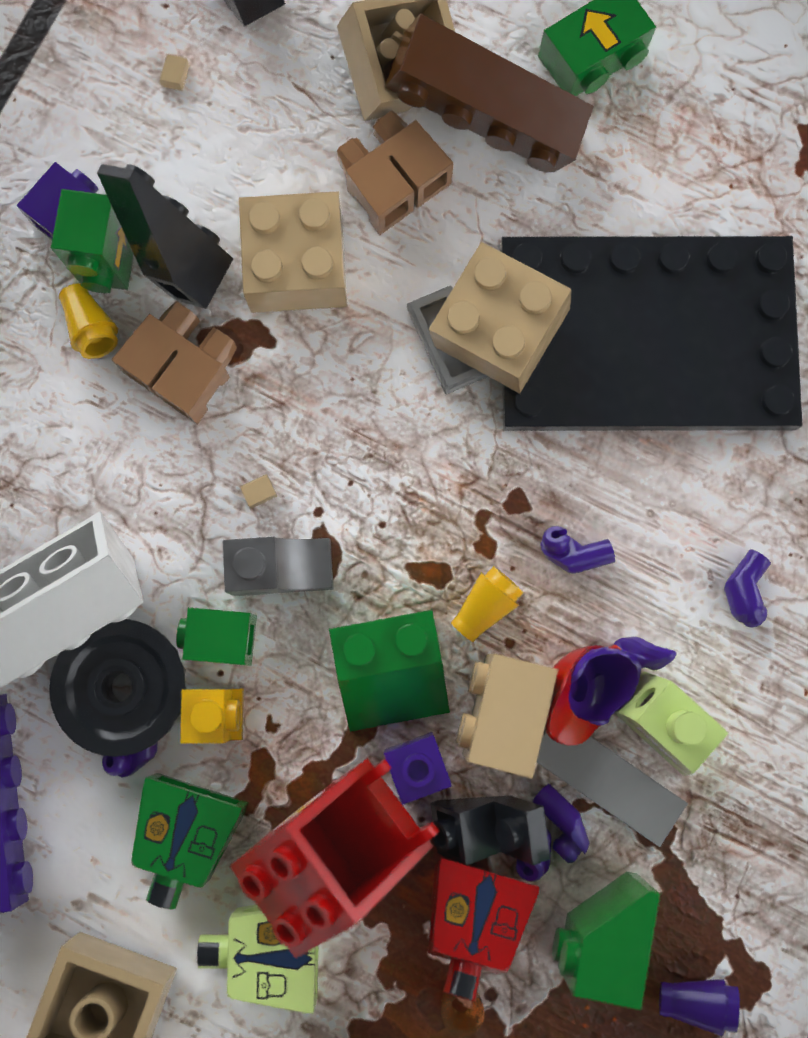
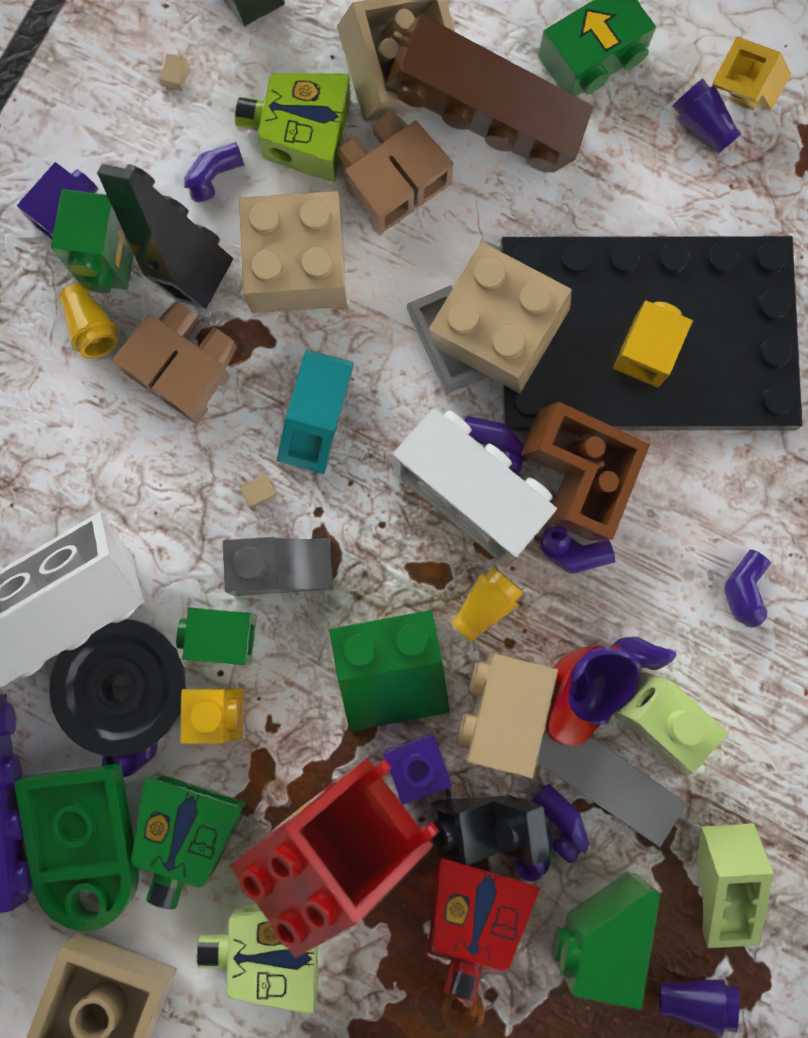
none -> green tile [14,763,139,931]
none -> dark purple arm [184,142,245,203]
none -> lime torso [235,73,351,182]
none -> teal slope [276,349,354,474]
none -> white brick [392,406,558,568]
none -> dark purple arm [464,416,528,474]
none -> dark orange brick [521,402,650,541]
none -> yellow brick [613,300,693,388]
none -> dark purple cone [672,78,742,154]
none -> yellowish green arch [696,823,774,948]
none -> yellow brick [712,36,792,110]

